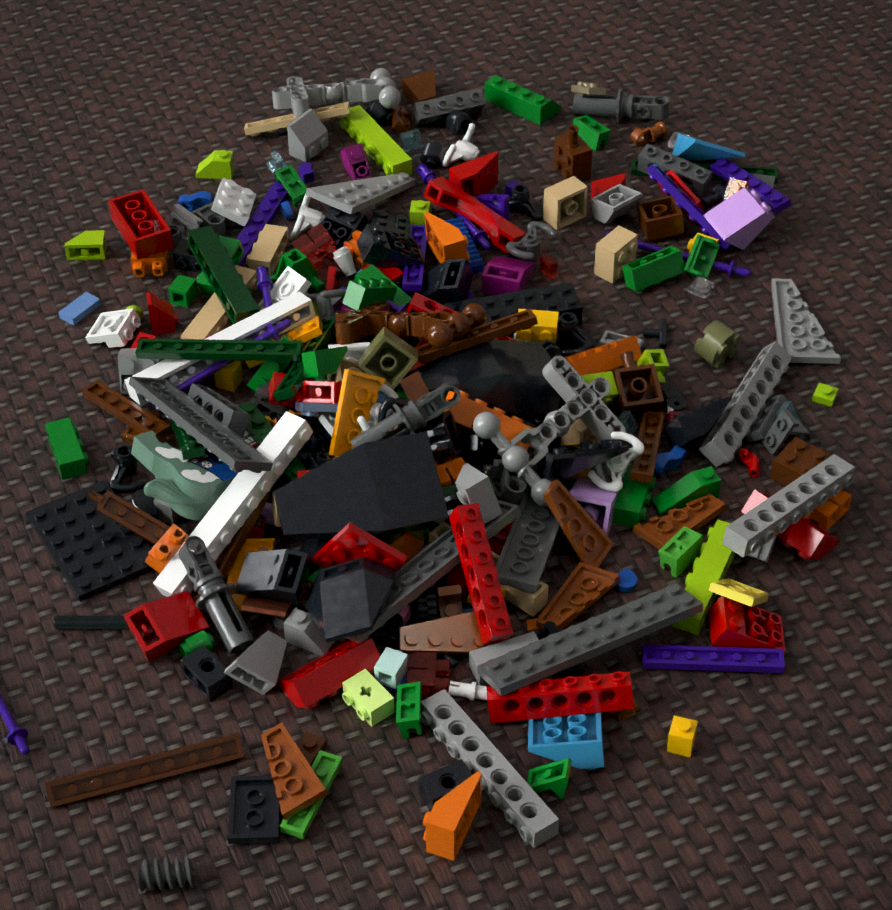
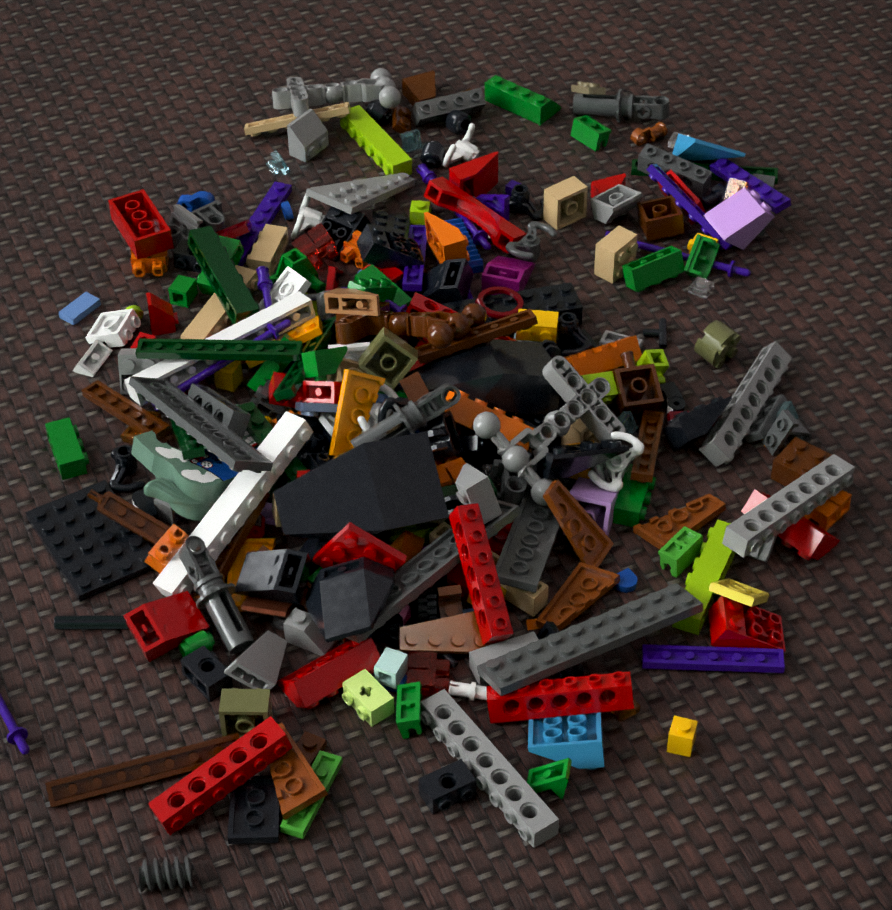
lime slope [64,230,107,260] -> none
lime slope [196,150,235,180] -> none
white plate [211,177,256,227] -> none
green hinge [275,165,307,207] -> none
dark purple piece [299,162,314,184] -> none
white cone [333,246,356,277] -> none
magenta slope [340,143,372,180] -> none
orange slope [423,772,482,861] -> none
clear red plate [540,252,558,280] -> none
reddish brown brick [553,125,592,182] -> none
green slope [651,466,721,516] -> none
blue piece [654,445,687,478] -> none
red arm [738,449,760,477] -> none
light grey wing [771,278,841,364] -> none
lime plate [812,383,839,407] -> none
none -> white slope [73,339,113,377]
none -> red brick [148,716,292,835]
none -> dark red plate [215,219,252,239]
none -> olive brick [219,688,273,737]
none -> medium nougat slope [324,288,380,316]
none -> dark red piece [475,286,524,319]

